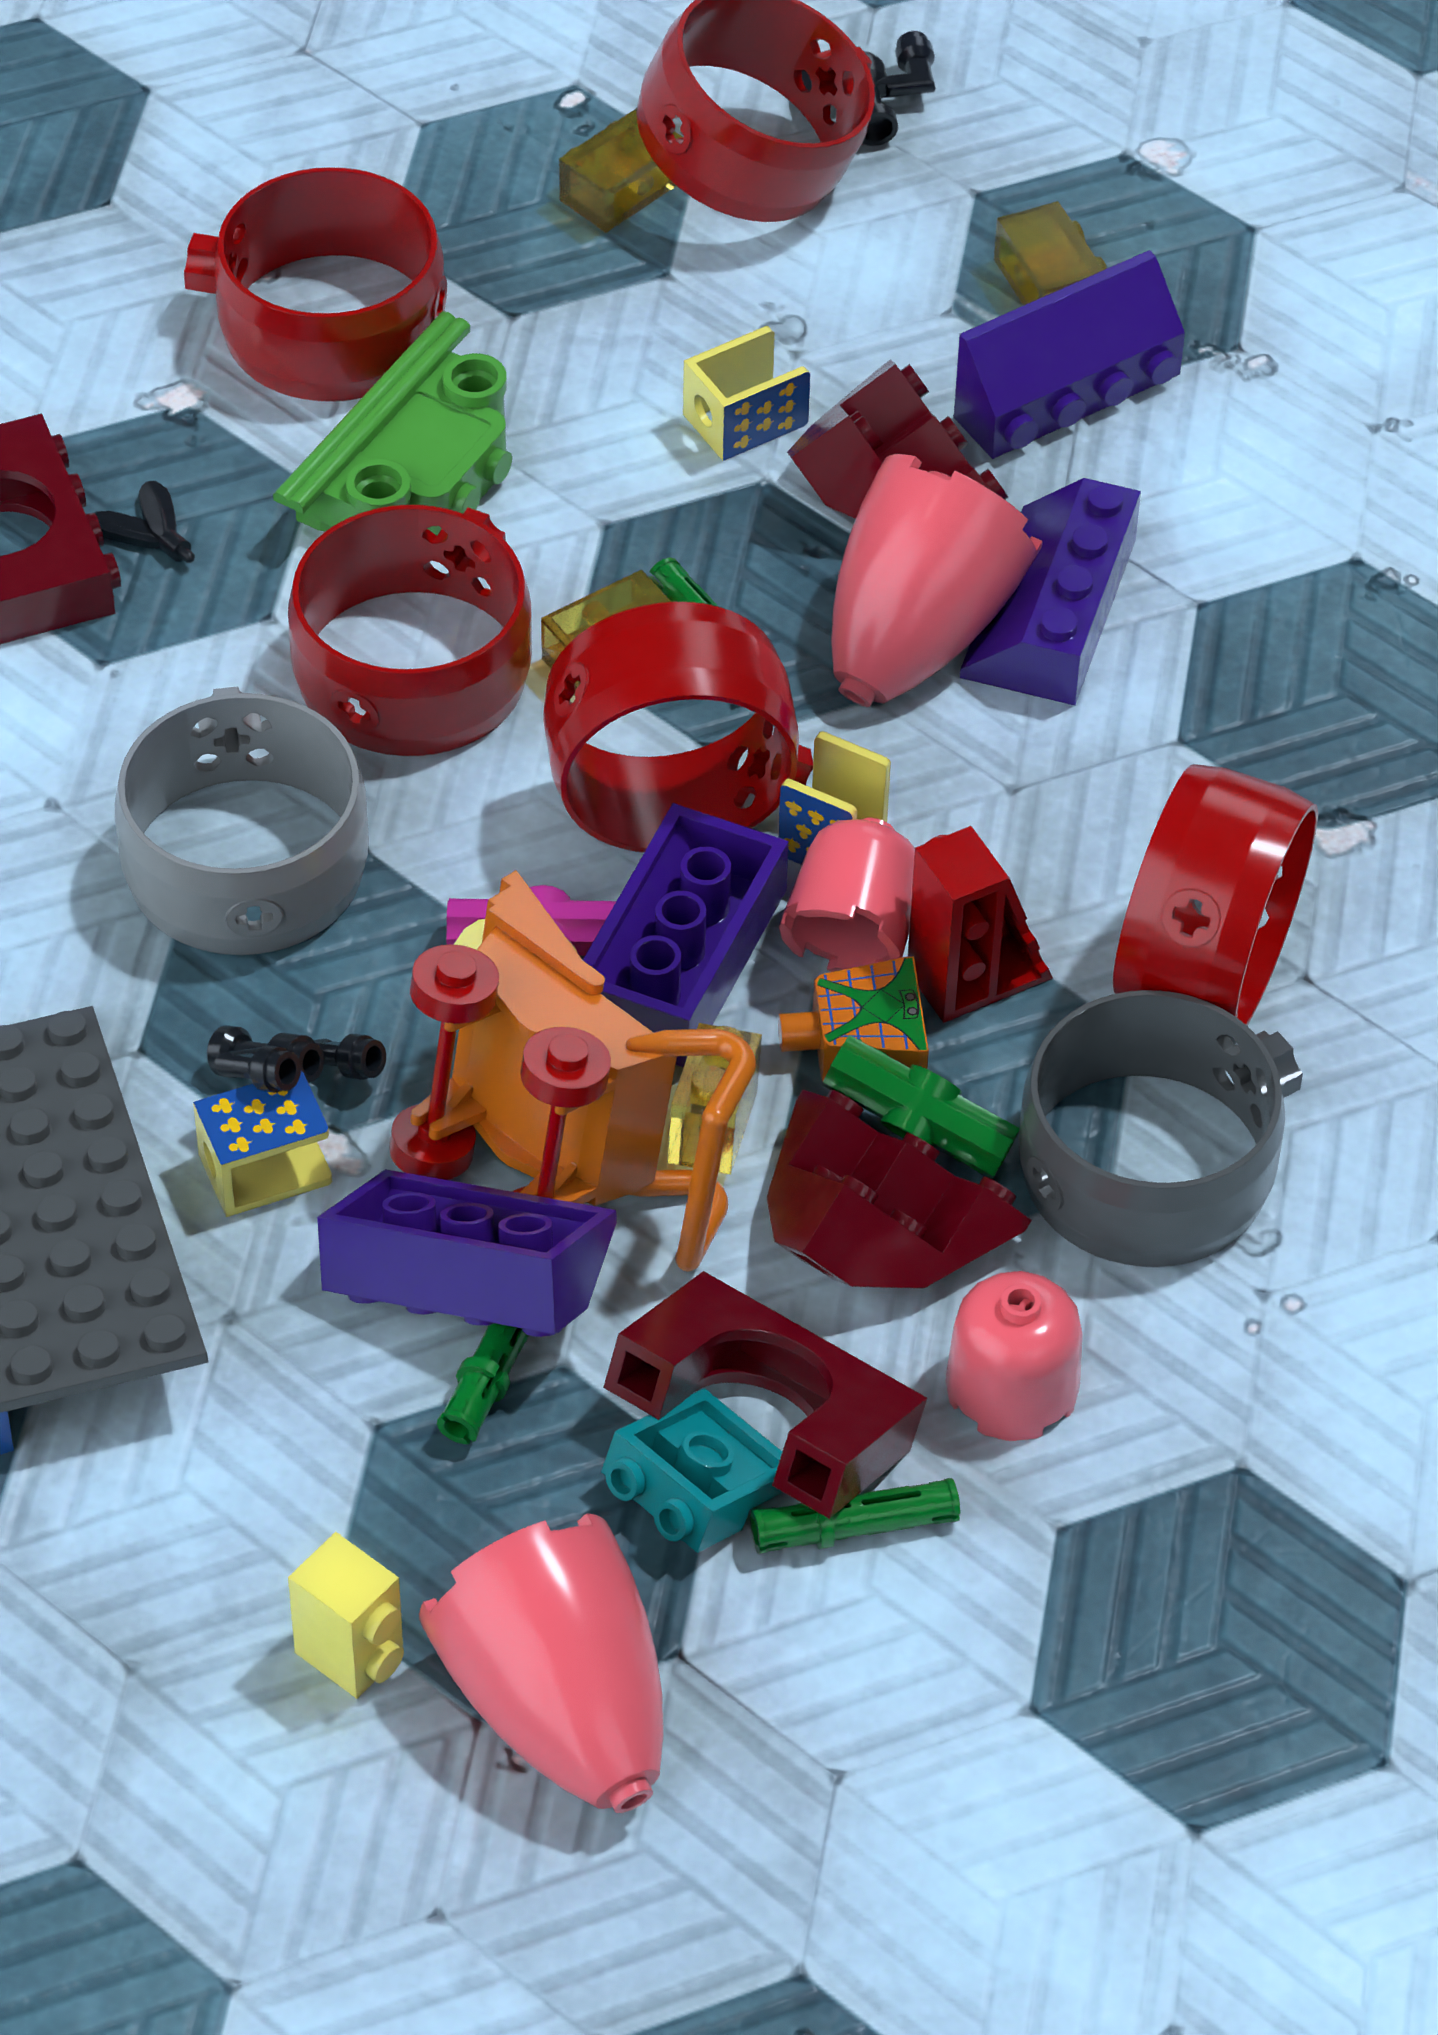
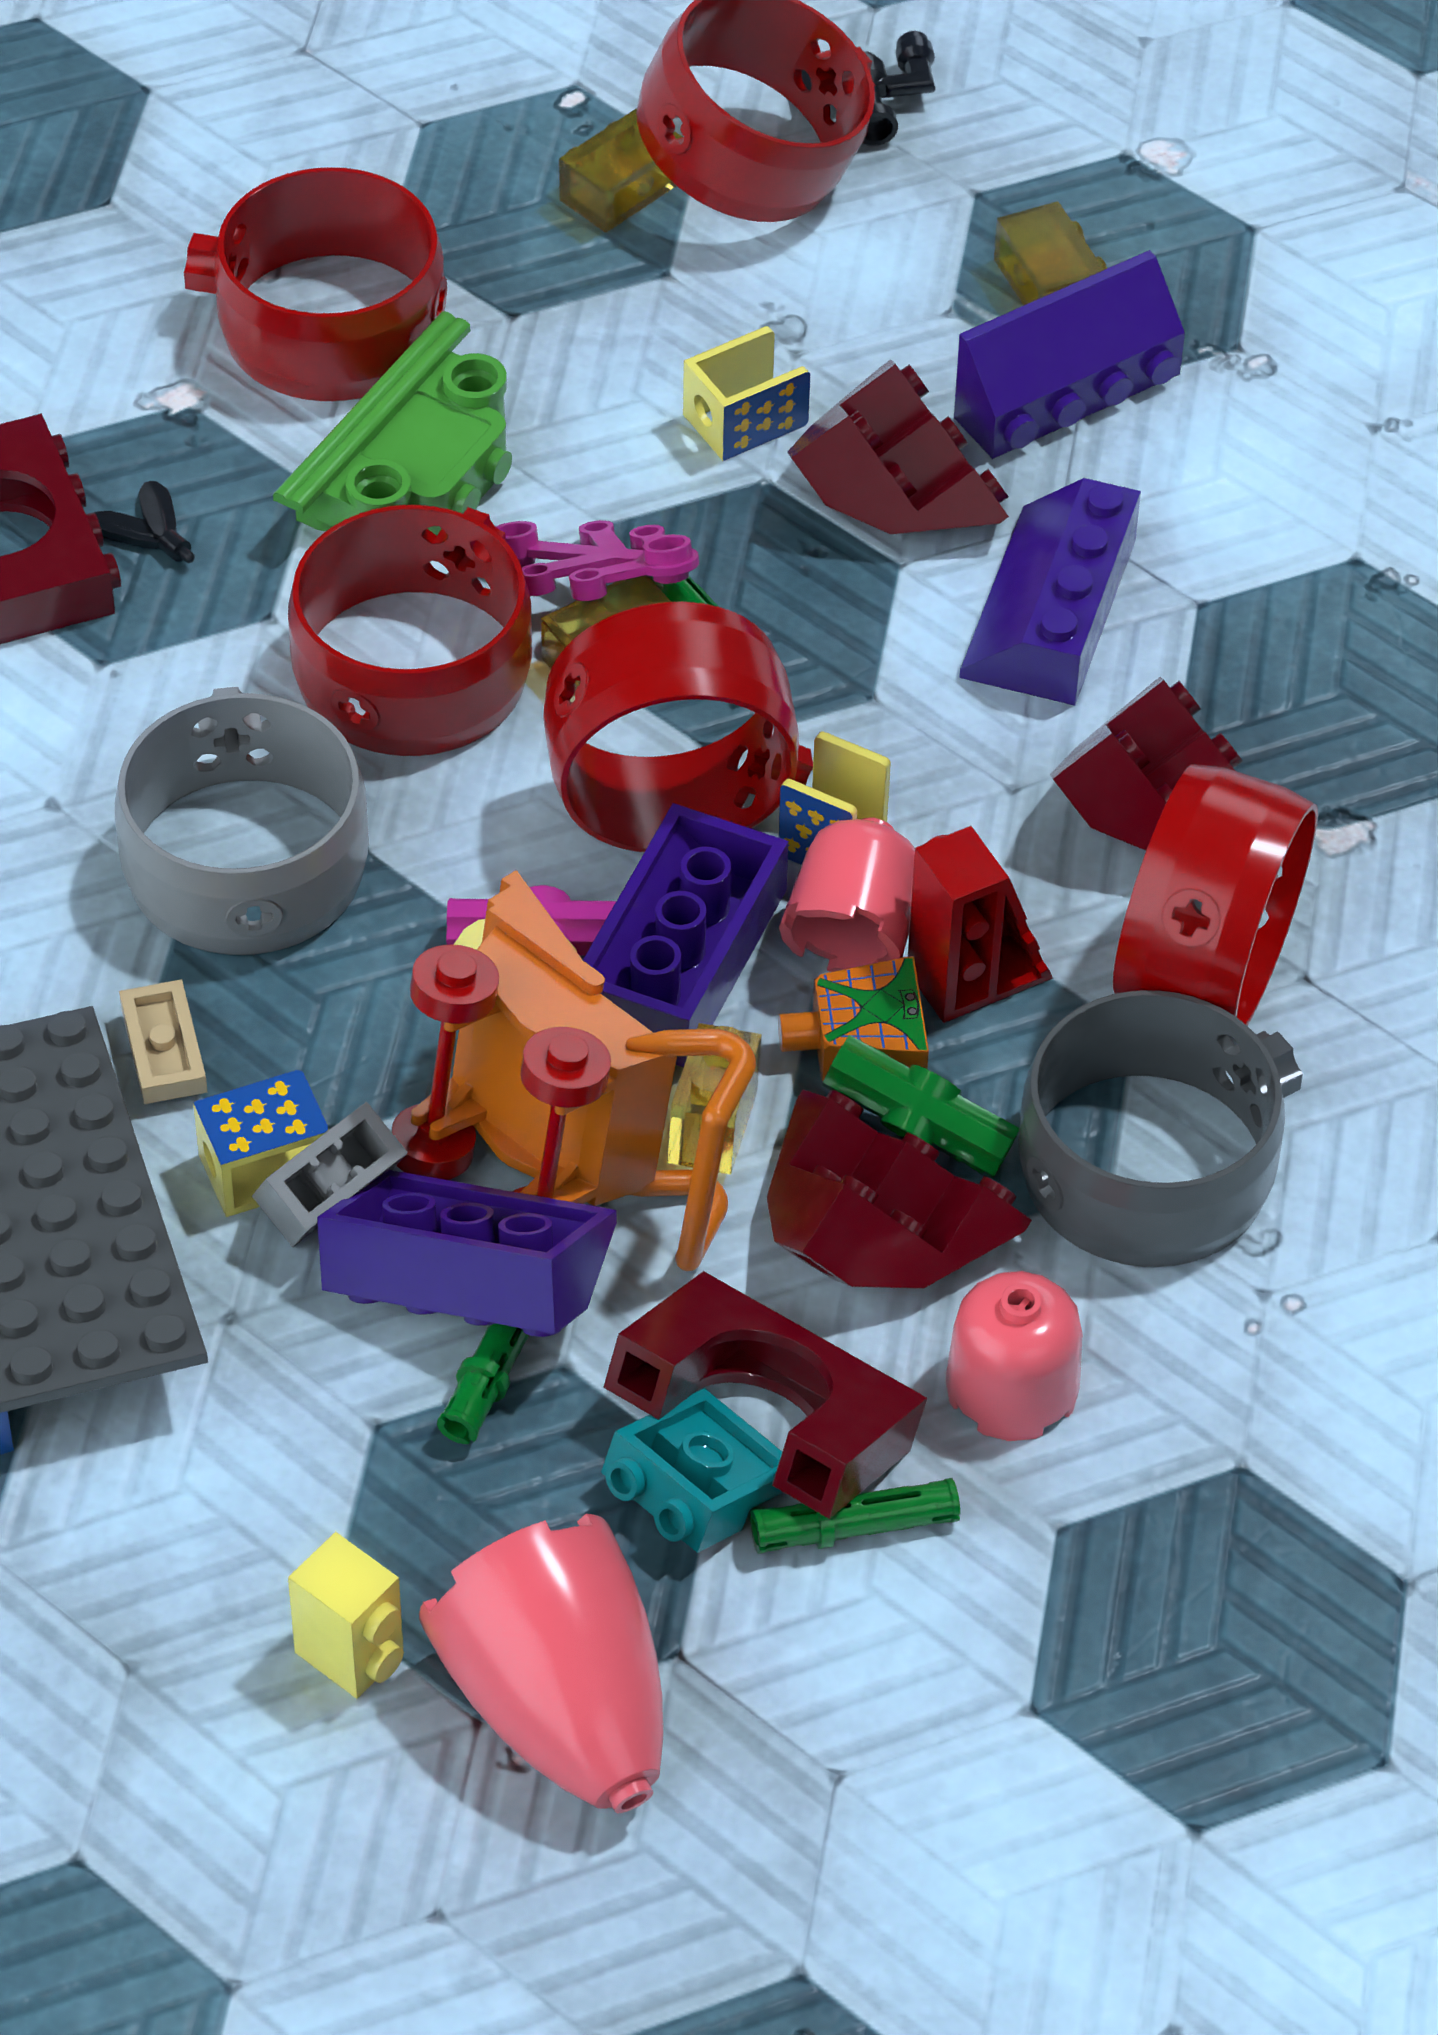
black piece [207,1025,386,1093] -> none
coral cylinder [831,454,1042,707] -> none
none -> tan plate [119,979,208,1105]
none -> light grey brick [252,1101,408,1247]
none -> dark pink plant [496,520,700,601]
none -> dark red brick [1050,677,1243,851]

